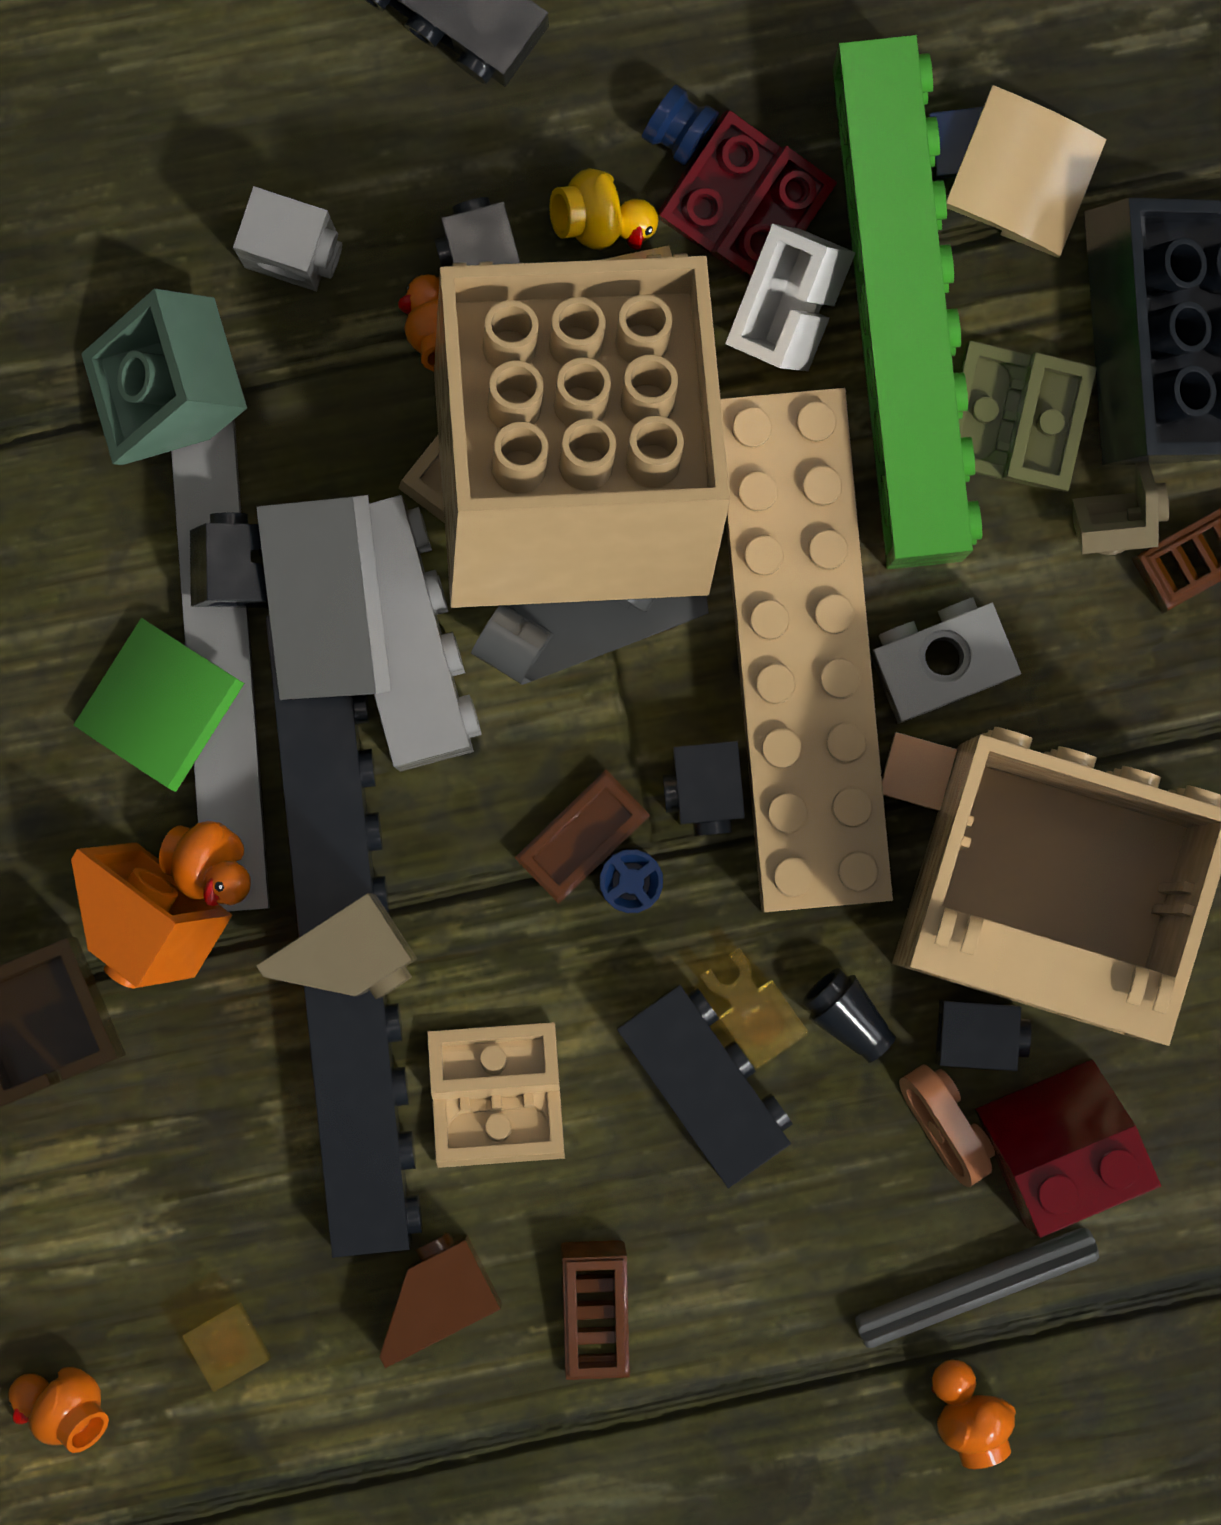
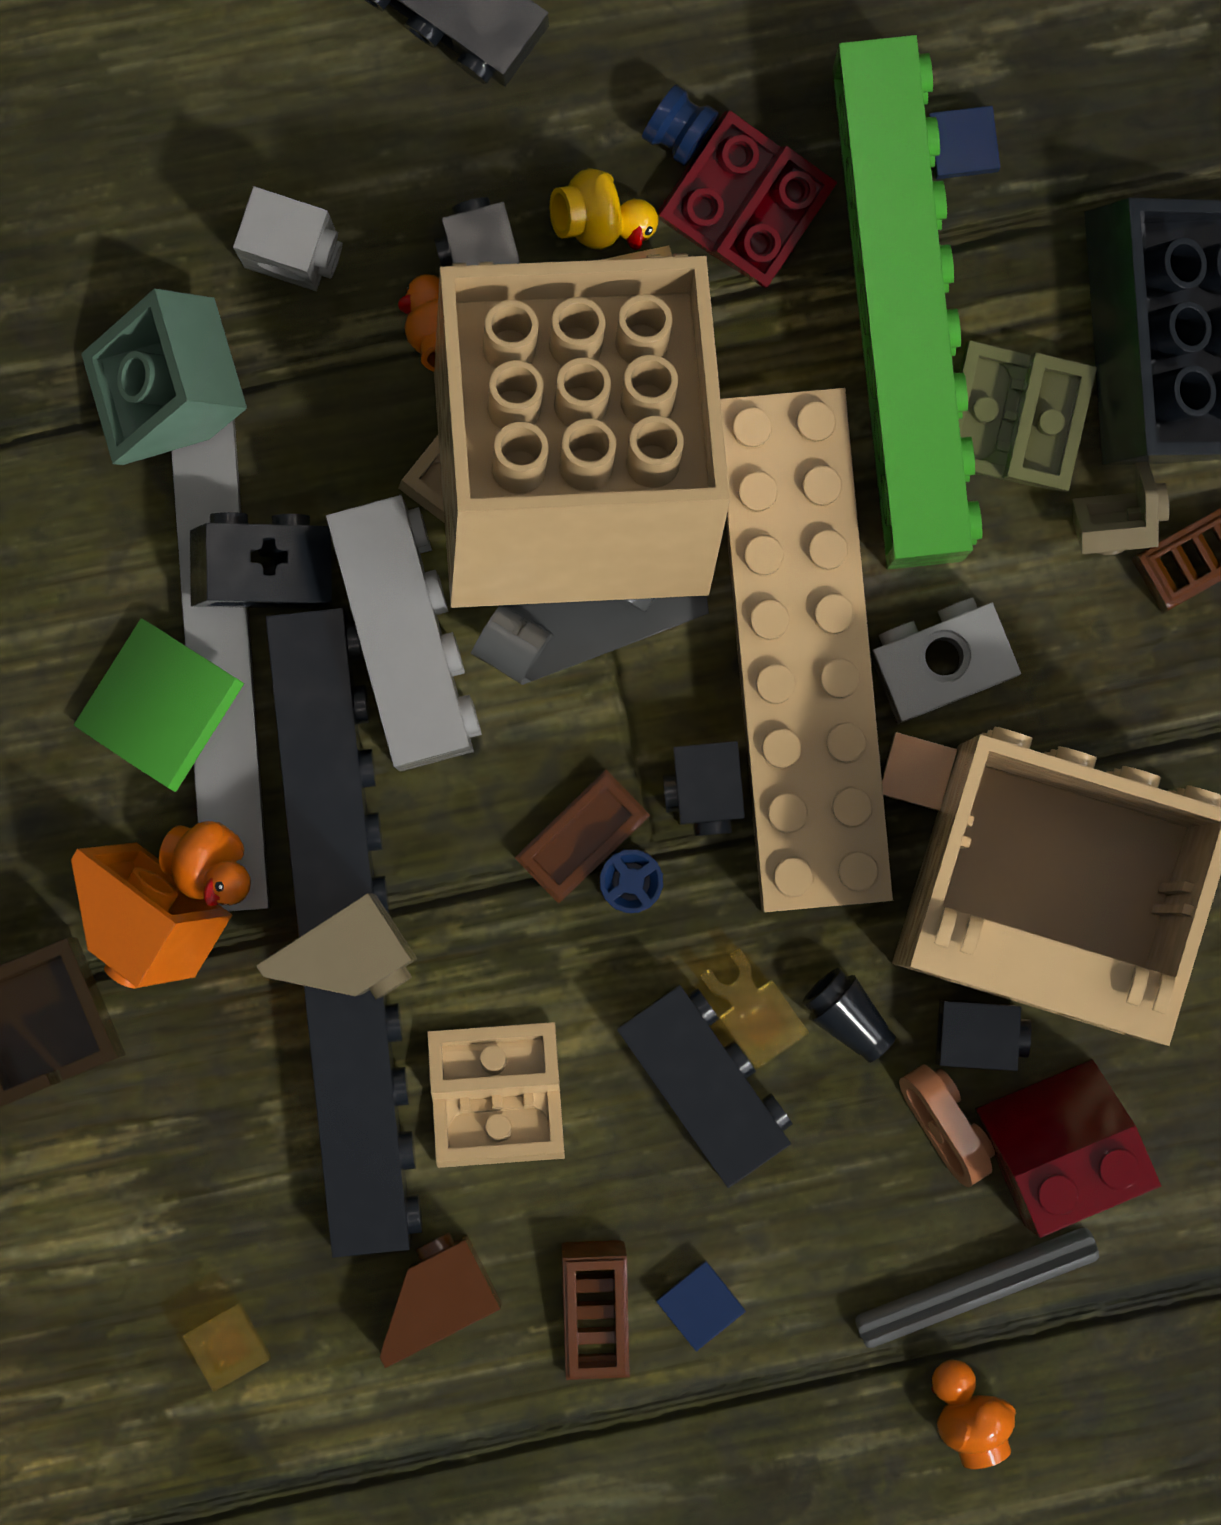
orange animal [8,1367,109,1453] -> none
light grey tile [257,495,391,700] -> none
white piece [725,224,855,371] -> none
tan slope [946,85,1107,258] -> none
none -> dark blue tile [656,1260,746,1352]

